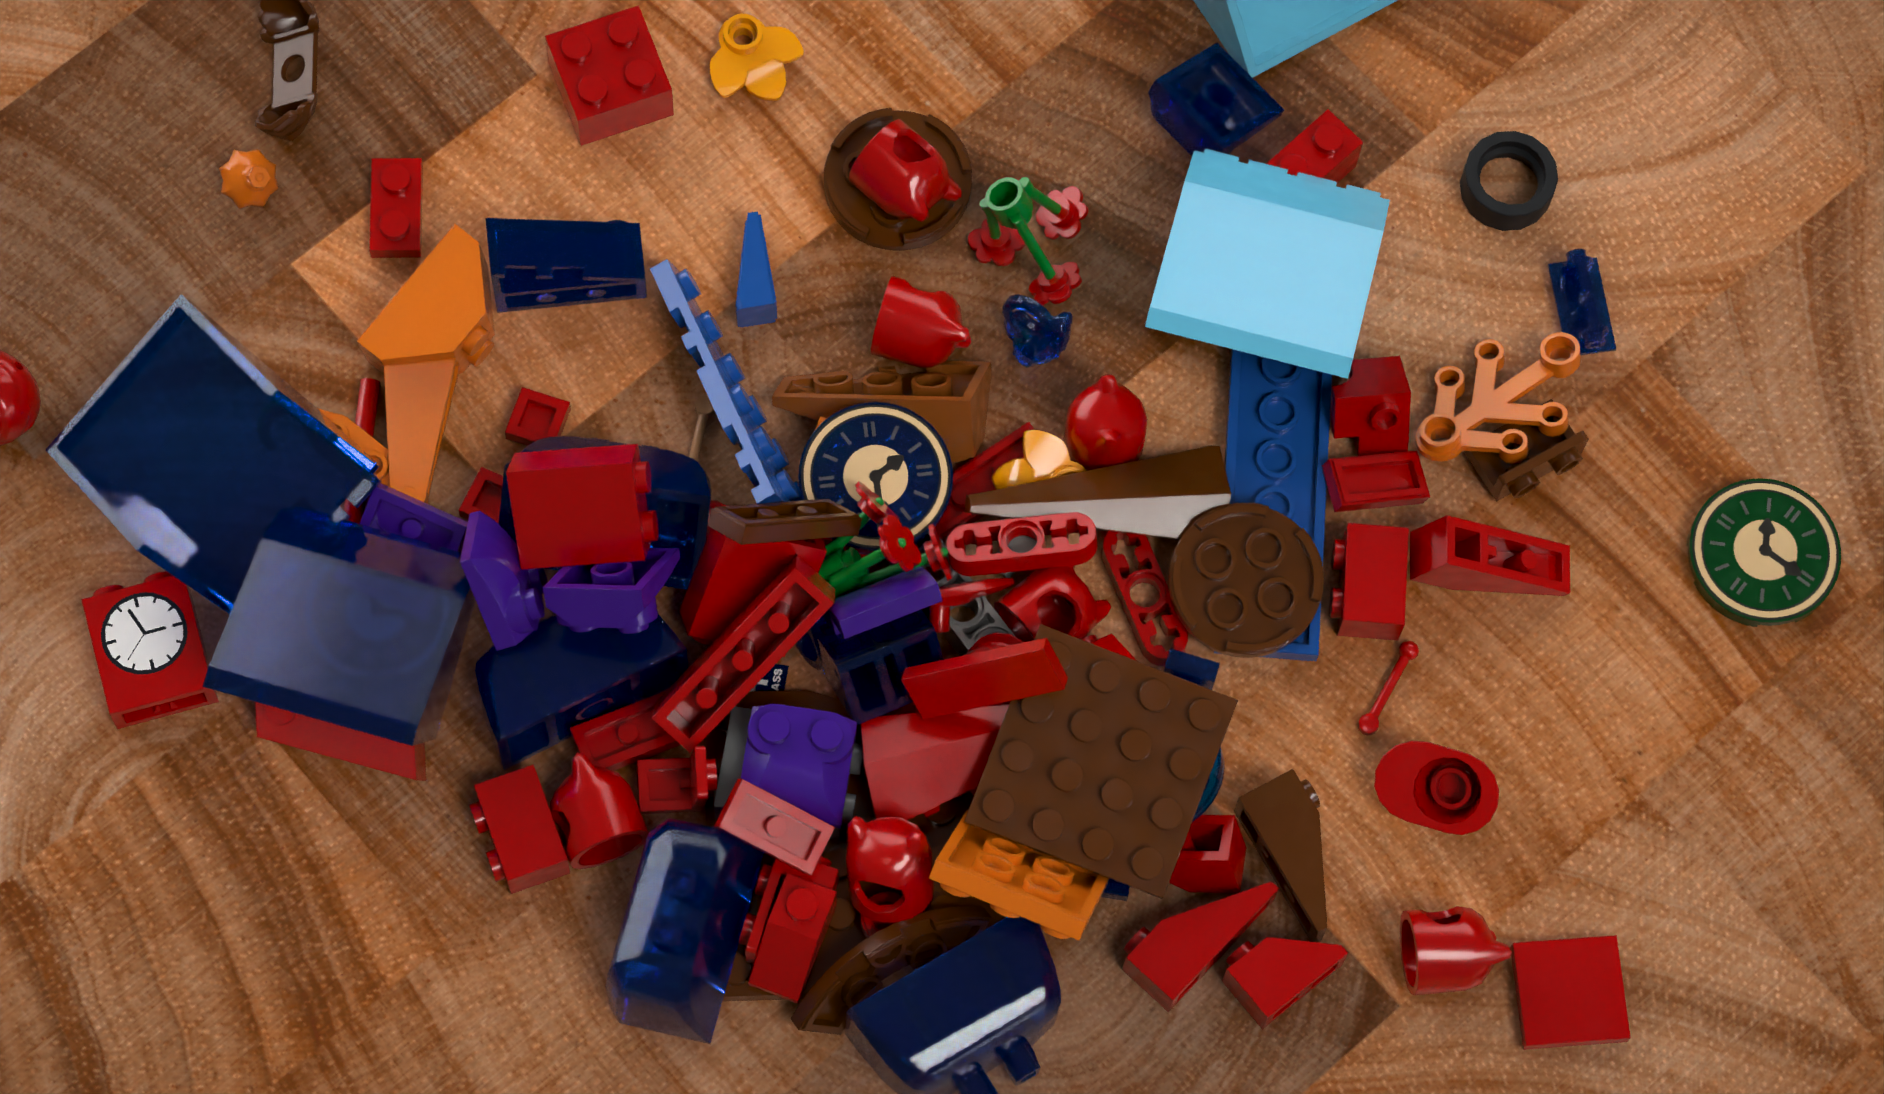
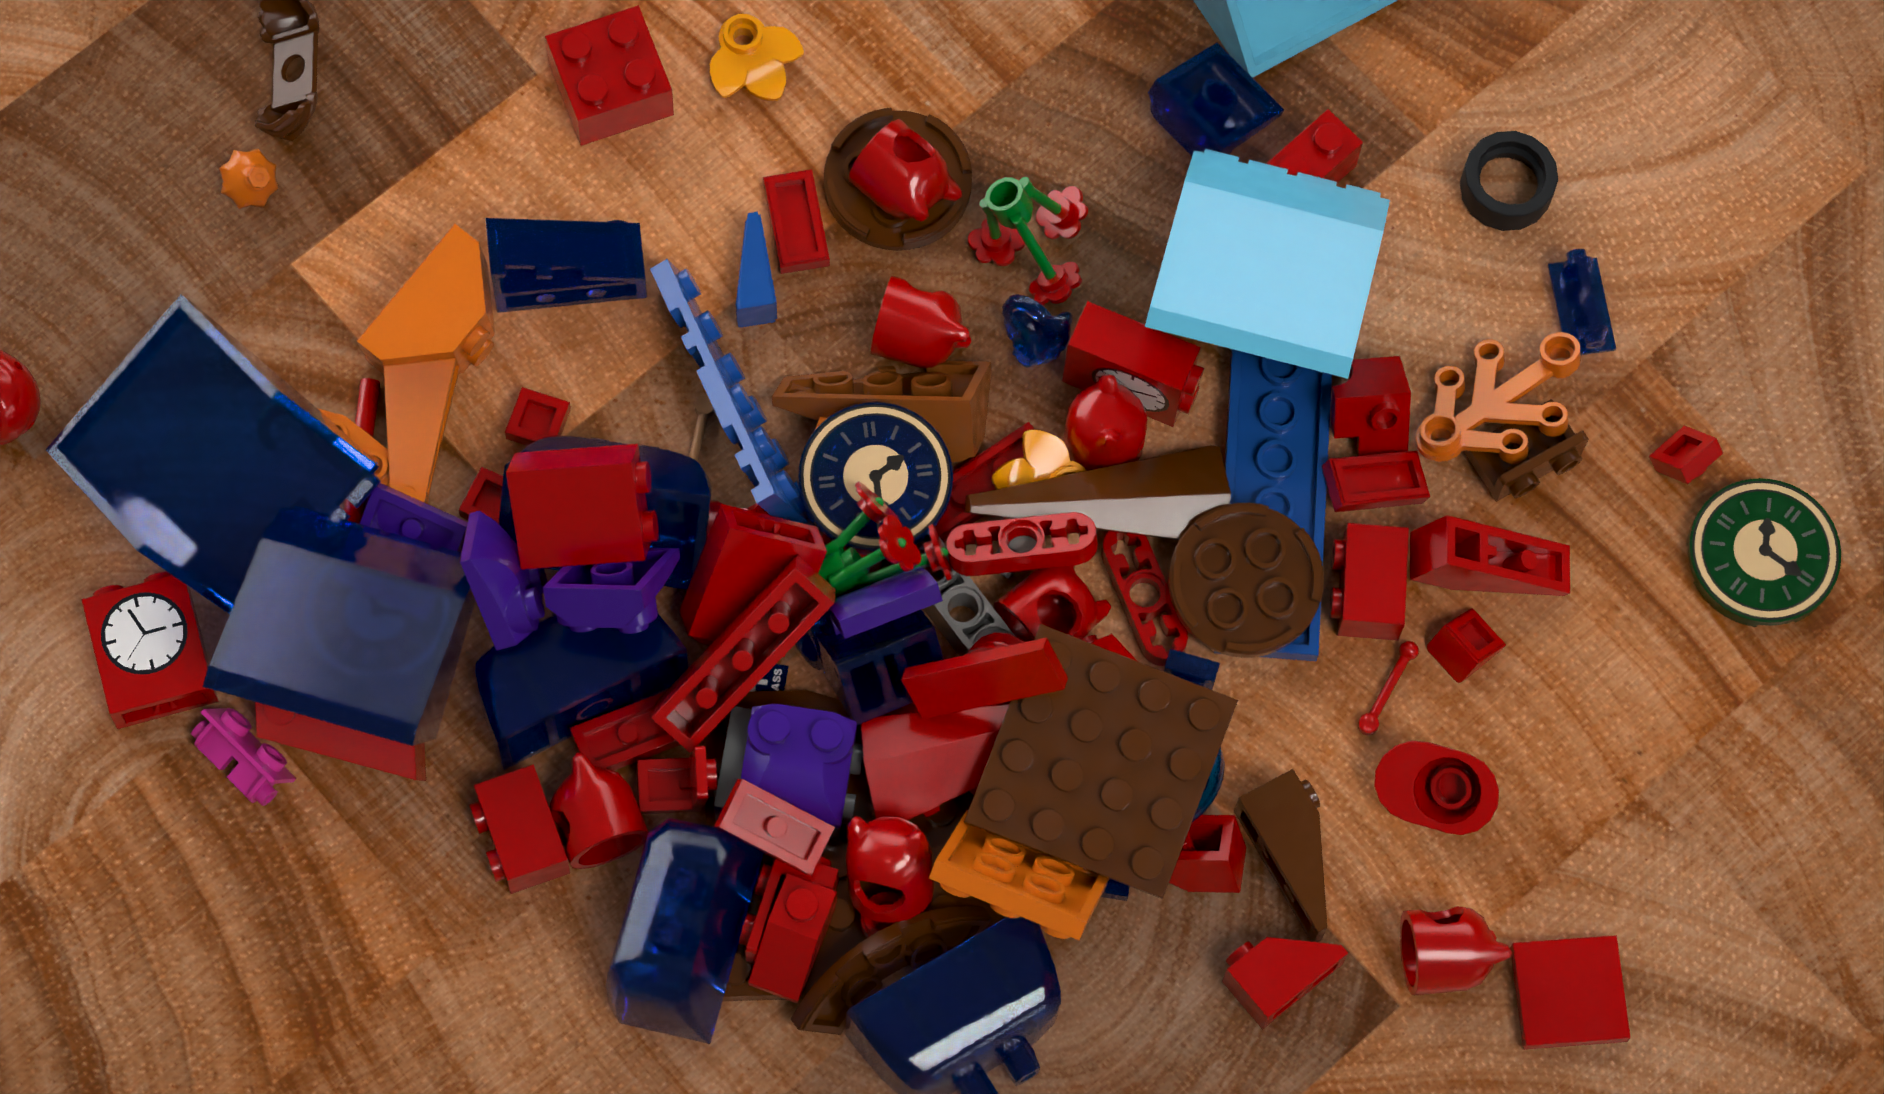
red plate [369,158,423,258] -> none
reddish brown tile [708,499,862,545] -> none
red bar [929,578,1015,632] -> none
red slope [1122,881,1279,1012] -> none
none -> dark pink hinge [191,708,297,806]
none -> red tile [763,169,830,274]
none -> red brick [1062,301,1204,427]
none -> red slope [1427,608,1506,683]
none -> red plate [1649,425,1723,484]

